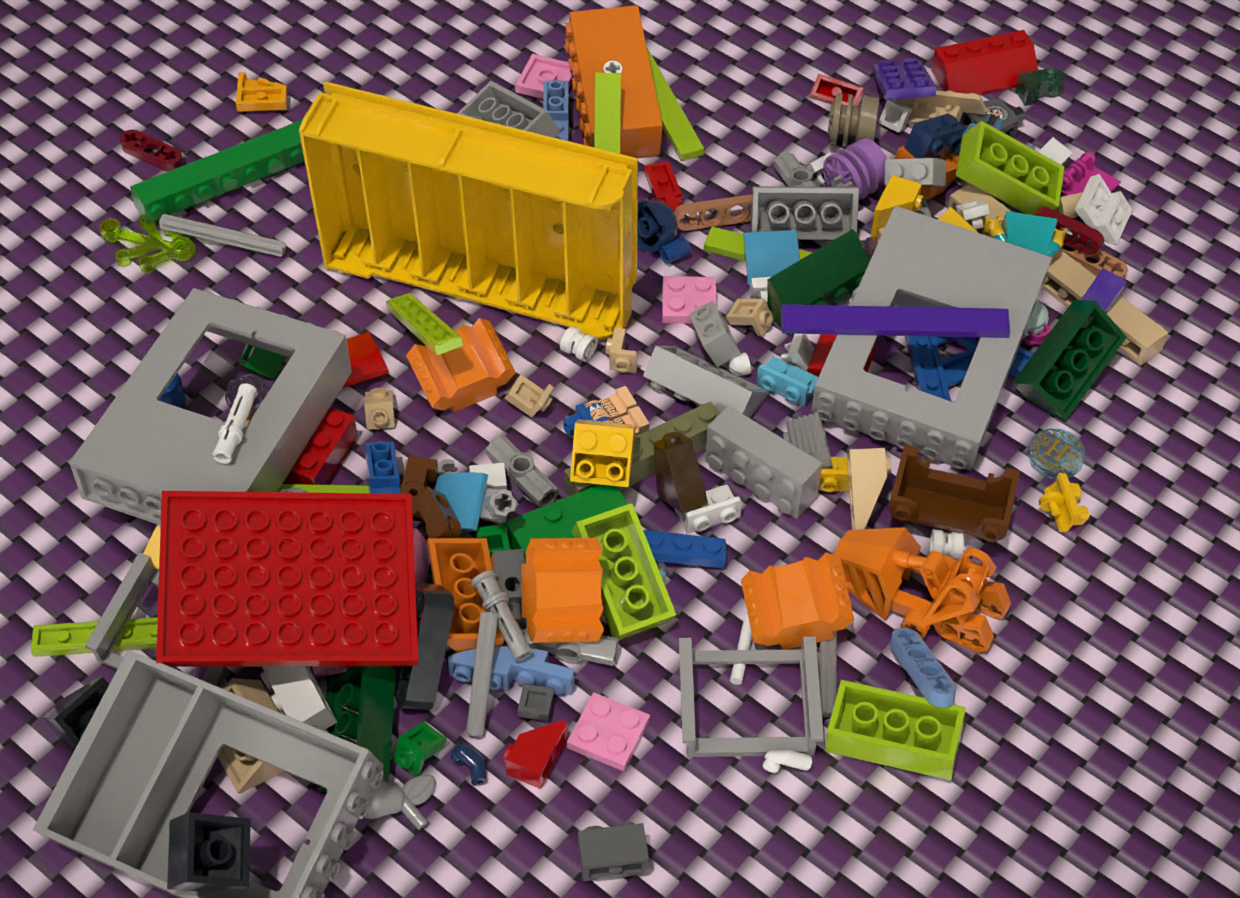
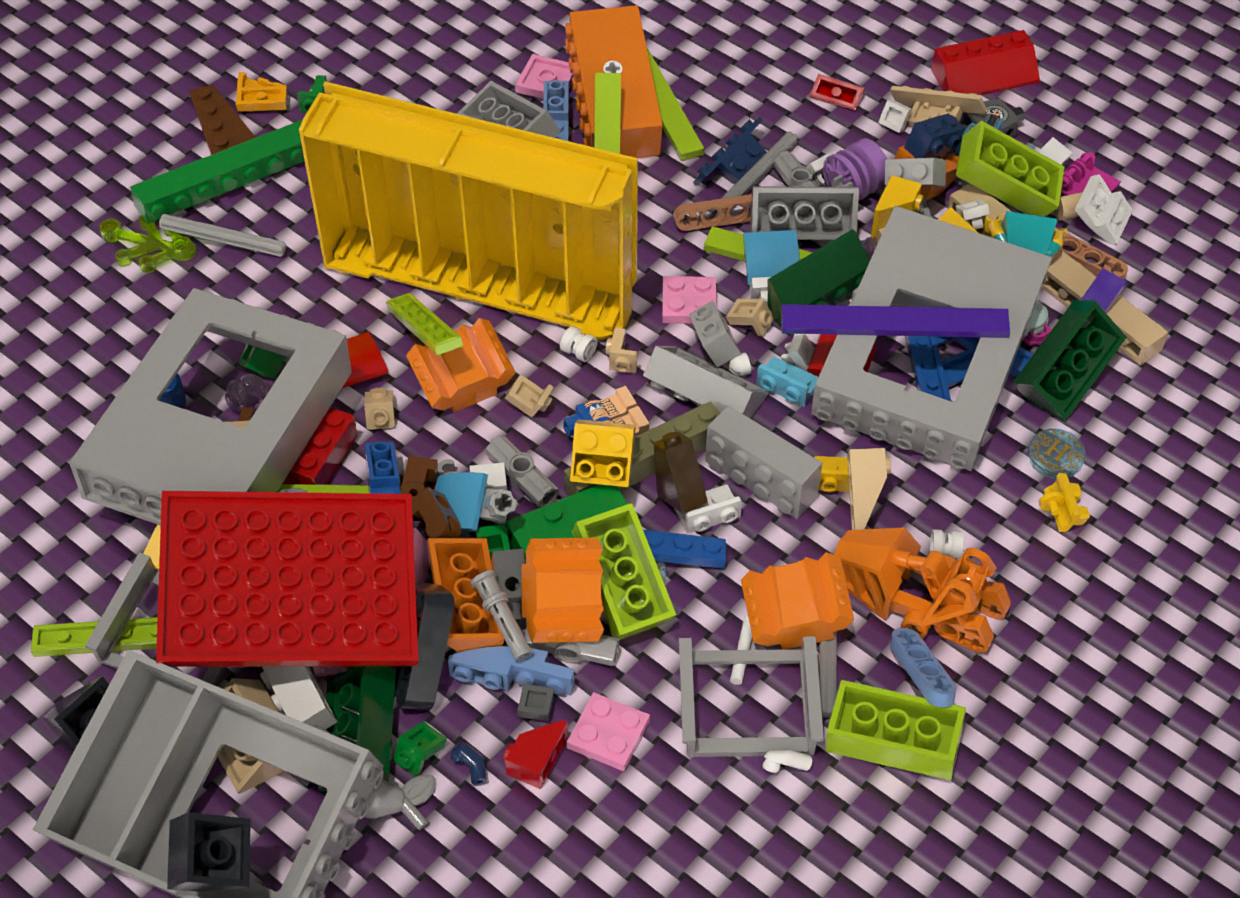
dark red beam [119,129,184,172] -> none
white pin [212,384,257,464] -> none
light grey axle [466,612,498,737] -> none
dark grey brick [578,822,649,881] -> none
dark blue cylinder [637,200,678,253] -> none
red hinge [644,161,683,211] -> none
blue piece [659,237,691,264] -> none
light grey brick [783,412,833,469] -> none
dark tan wheel [828,93,879,147] -> none
dark purple plate [873,58,936,100] -> none
reddish brown windscreen [889,444,1020,542] -> none
clear green leg [1015,69,1065,106] -> none
dark red beam [1033,206,1105,255] -> none
none -> reddish brown wing [189,85,256,155]
none -> green bracket [297,75,327,113]
none -> dark blue bracket [693,117,767,185]
none -> light grey axle [721,131,798,209]

